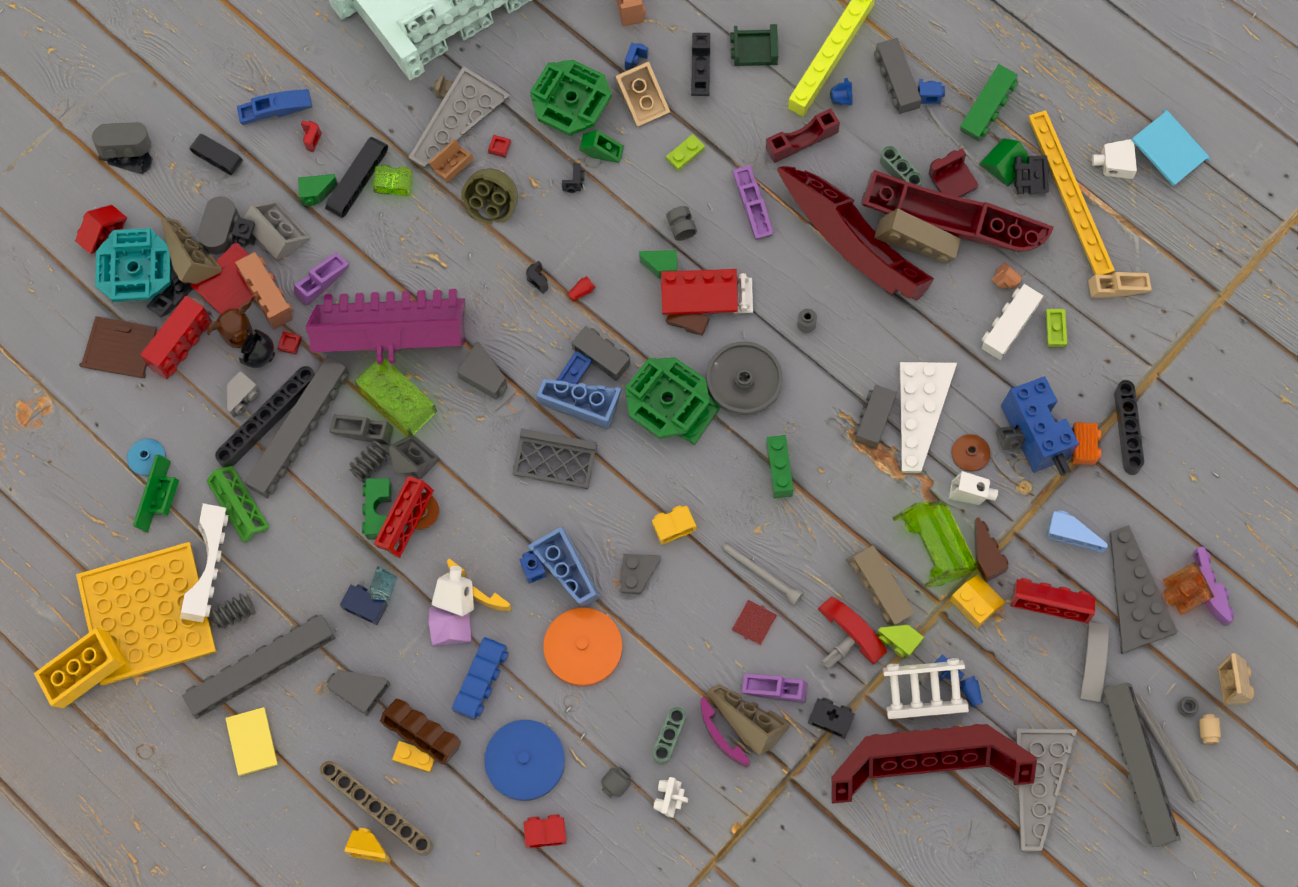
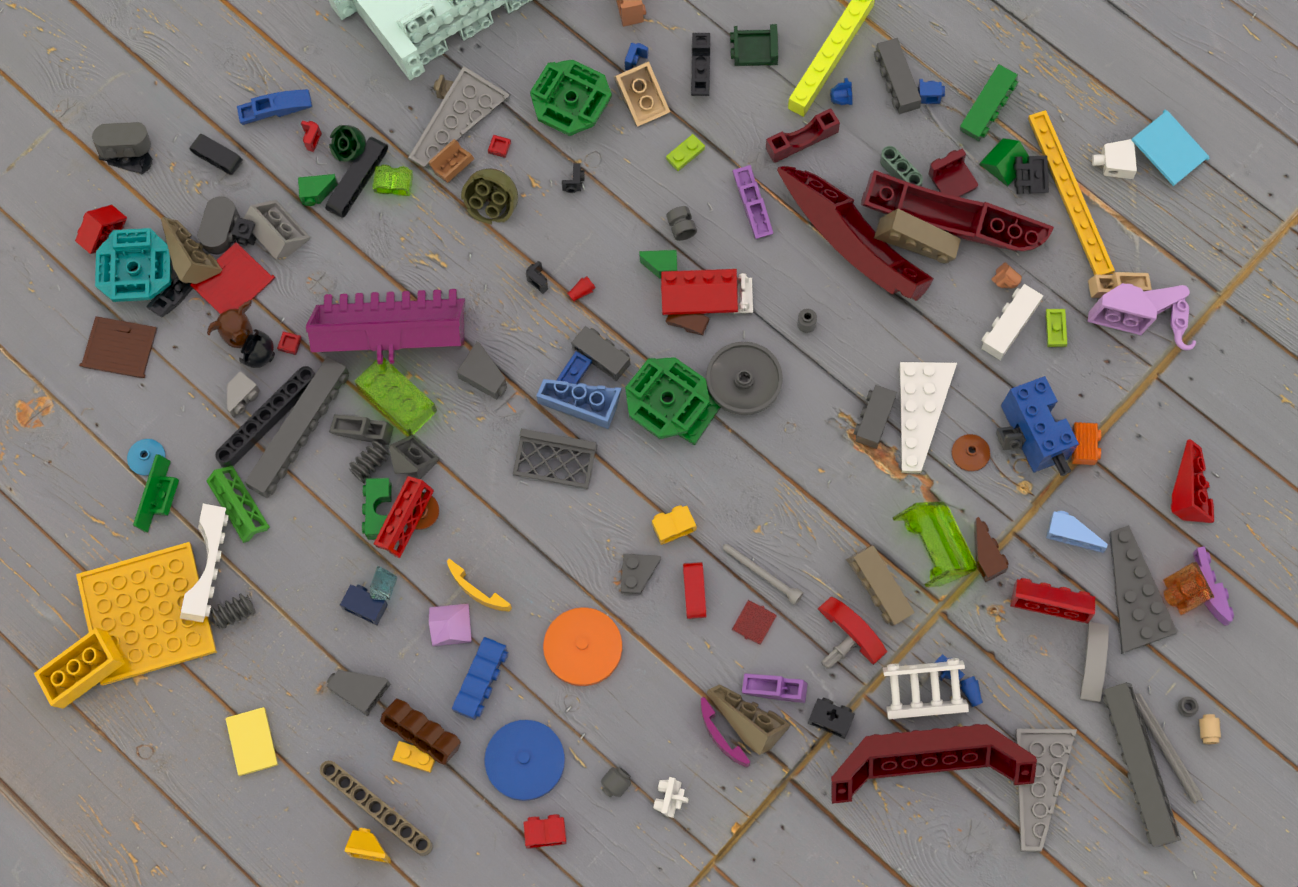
red brick [140,296,212,379] -> none
dark grey brick [182,614,336,719] -> none
nougat wedge [235,252,294,330] -> none
medium lavender slope [294,252,349,305] -> none
white torso [432,566,474,616] -> none
blue brick [519,551,547,584] -> none
medium blue wedge [528,527,601,607] -> none
green slope [579,130,624,163] -> none
sand green beam [653,707,686,765] -> none
green arch [766,435,794,499] -> none
lime slope [877,625,924,659] -> none
white torso [949,471,998,505] -> none
yellow slope [950,574,1006,629] -> none
black beam [1114,380,1144,475] -> none
tan slope [1218,653,1254,706] -> none
none -> dark green cylinder [329,125,366,162]
none -> red beam [683,562,707,619]
none -> lavender slope [1088,283,1196,350]
none -> red wedge [1171,439,1214,523]

